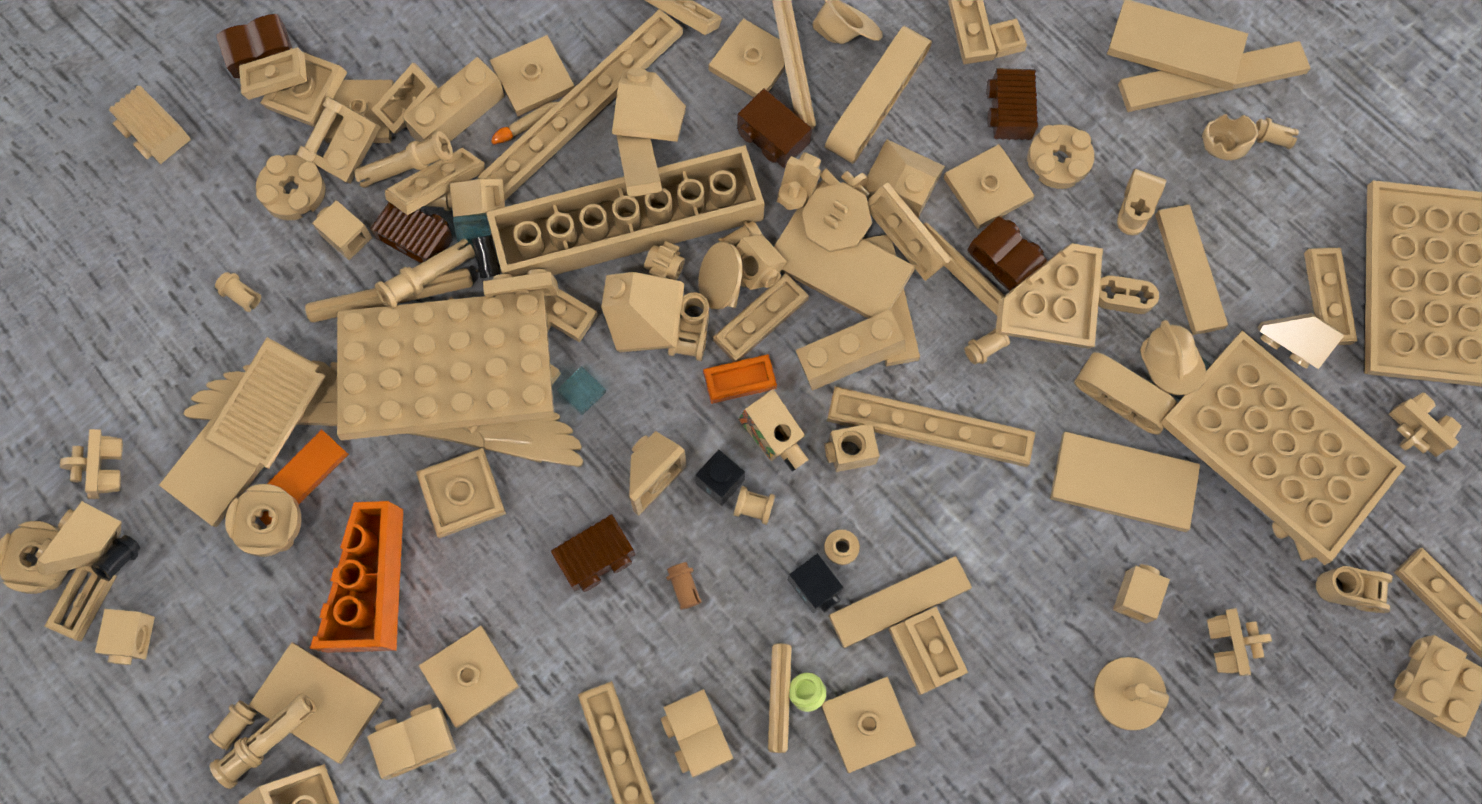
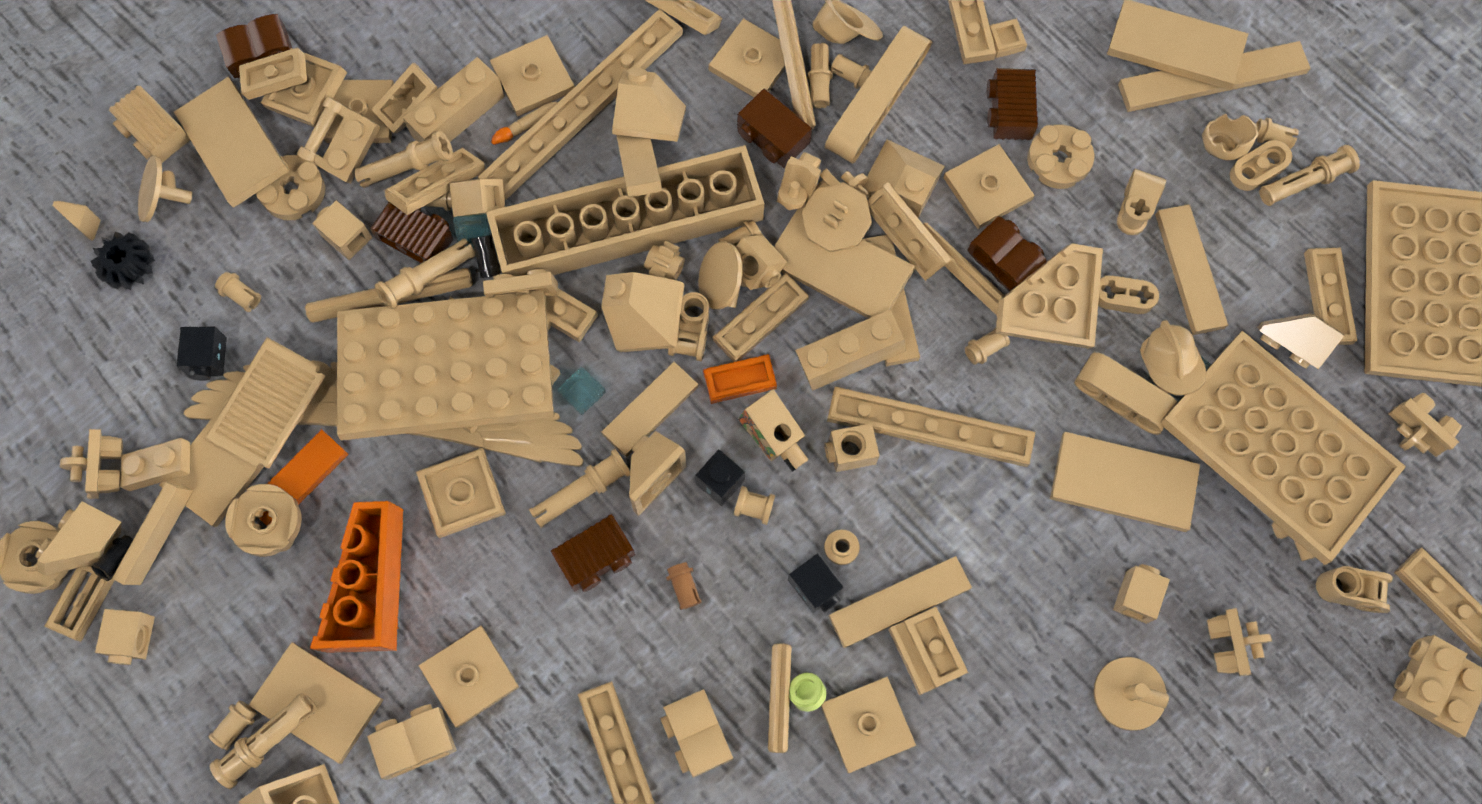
none -> tan slope [52,201,101,241]
none -> black gear [90,232,155,290]
none -> tan tile [113,482,193,585]
none -> tan plate [120,438,190,491]
none -> tan shield [138,156,192,222]
none -> tan tile [174,76,289,208]
none -> black brick [176,326,227,381]
none -> tan pin [529,449,630,528]
none -> tan tile [601,362,698,458]
none -> tan axle [807,43,833,108]
none -> tan pin [830,54,872,89]
none -> tan plate [1230,140,1292,191]
none -> tan pin [1259,145,1360,206]

